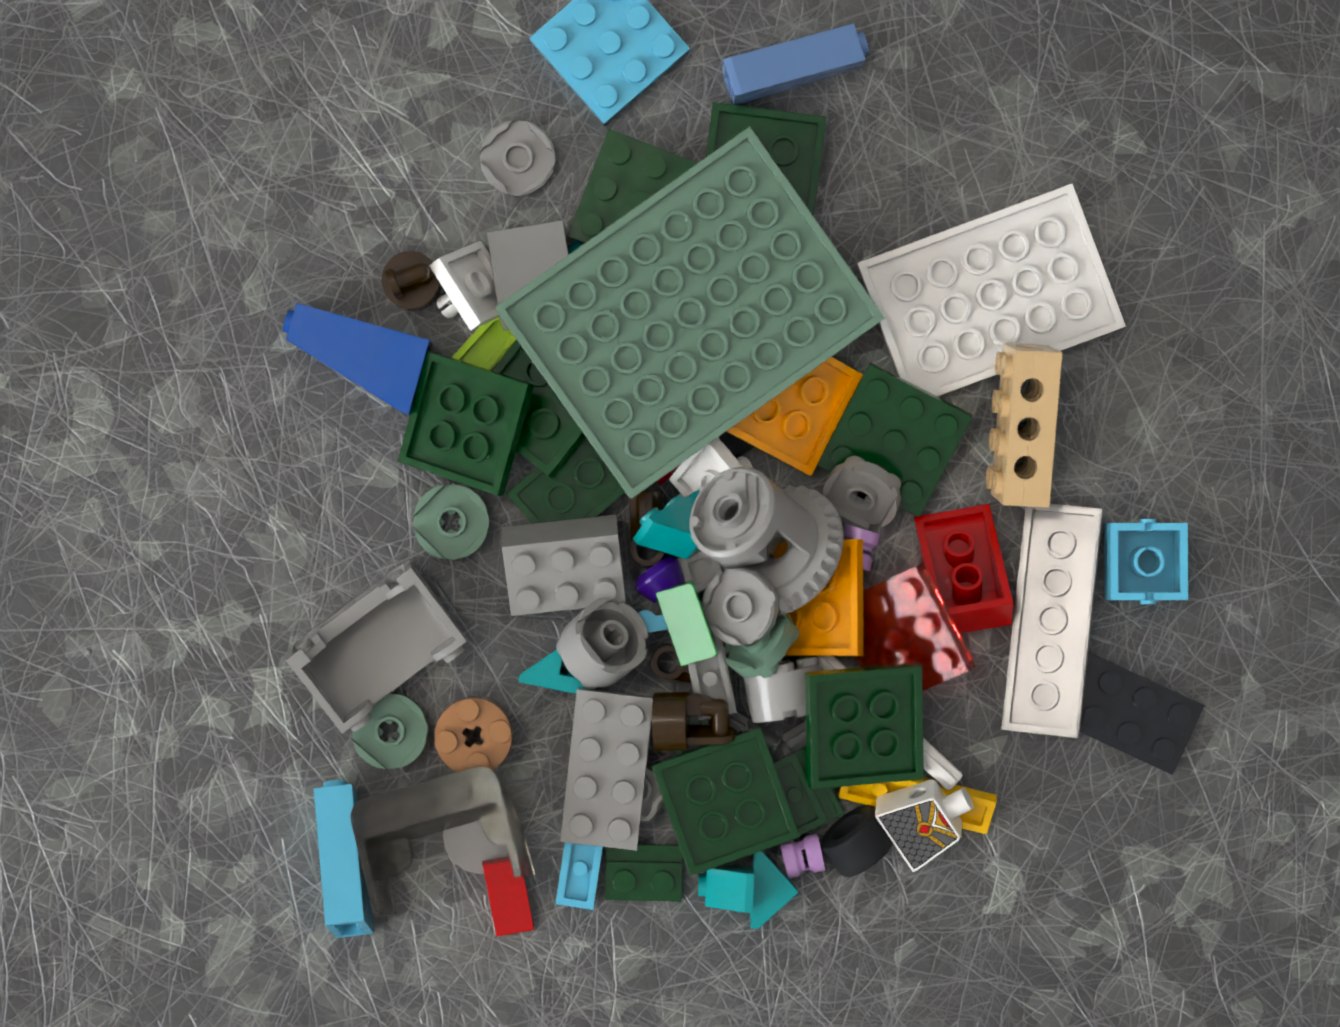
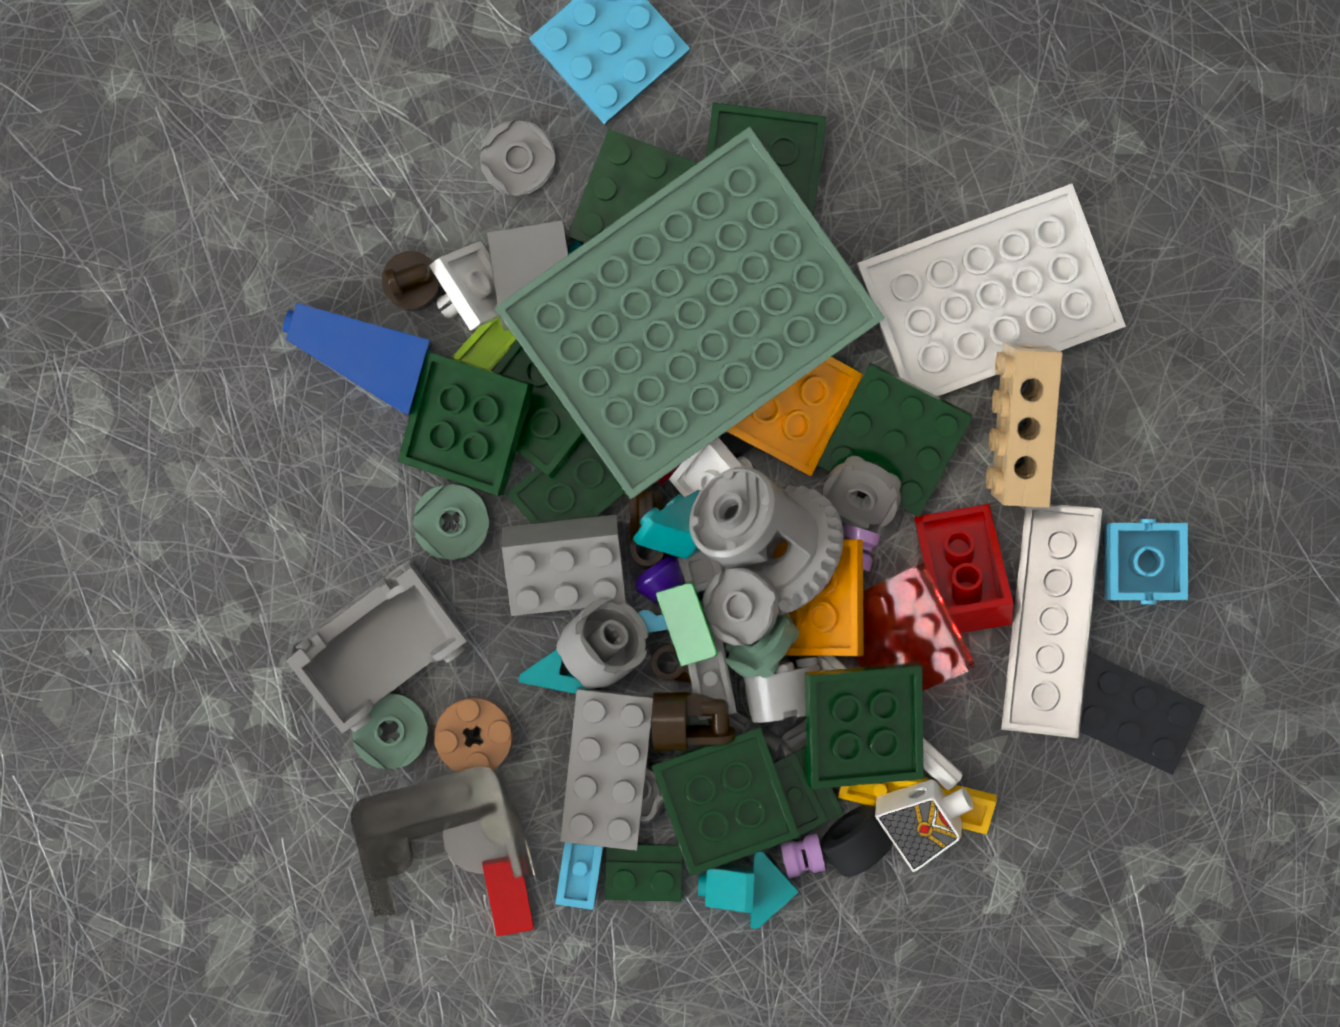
medium azure slope [314,780,374,938] -> none
medium blue slope [722,23,869,106] -> none

